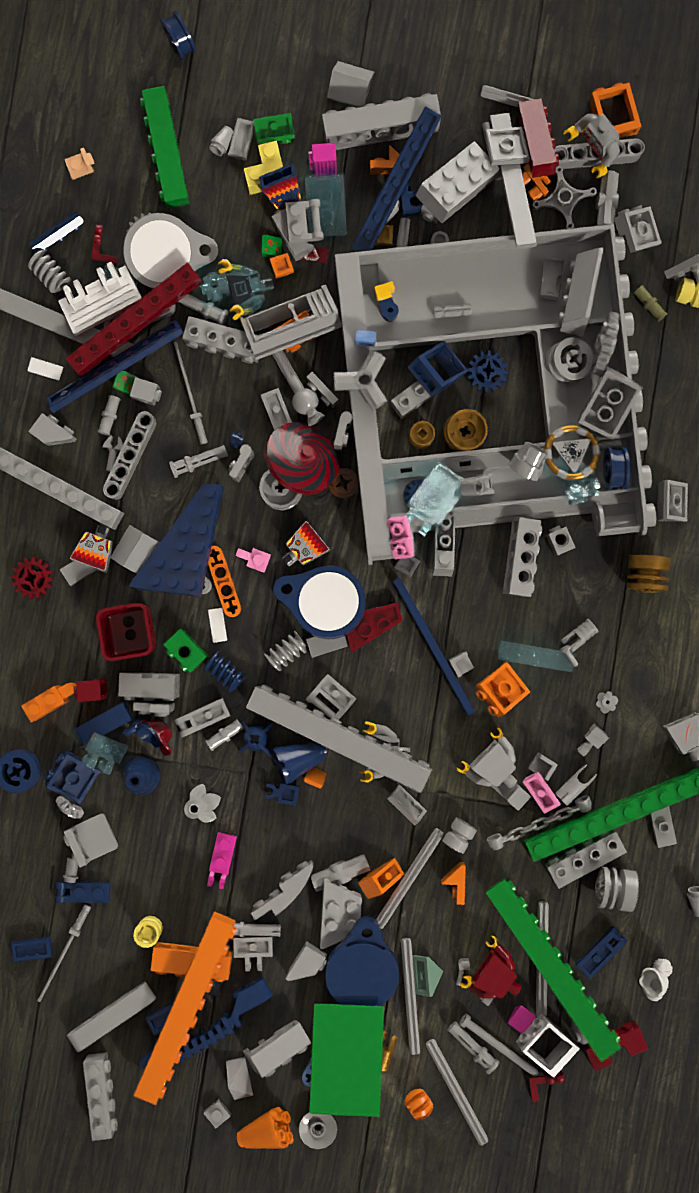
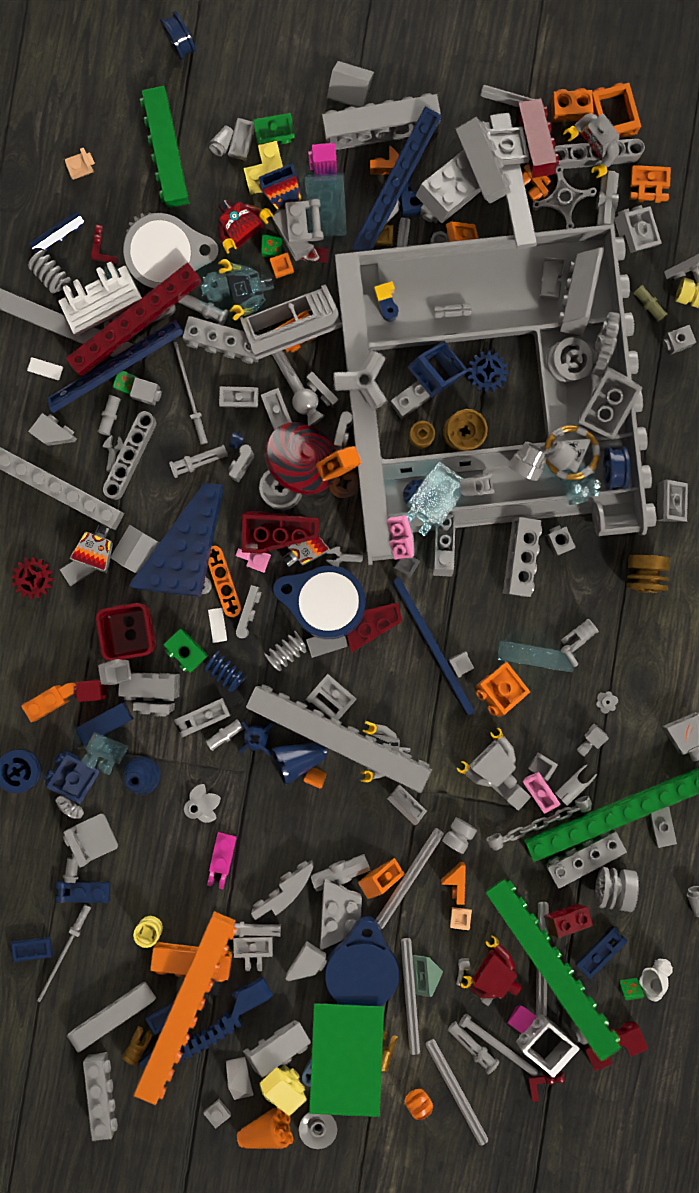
hair [122,717,172,756] -> none
dark blue plate [264,783,300,806] -> none
medium blue slope [356,330,376,347] -> none
none -> light grey panel [98,659,131,685]
none -> pearl gold hinge [122,1026,153,1066]
none -> torso [218,200,274,254]
none -> light grey plate [219,386,259,408]
none -> light grey plate [236,585,262,638]
none -> dark red wedge [242,511,319,554]
none -> light yellow brick [260,1065,307,1116]
none -> orange brick [316,446,361,481]
none -> light grey bar [326,547,363,567]
none -> orange slope [446,221,478,242]
none -> light nougat plate [450,907,472,930]
none -> light grey brick [456,117,511,203]
none -> dark red brick [544,904,593,938]
none -> light grey head [547,441,577,471]
none -> orange brick [551,88,593,122]
none -> green slope [619,978,644,1000]
none -> orange plate [629,165,671,203]
none -> light grey brick [663,325,696,355]

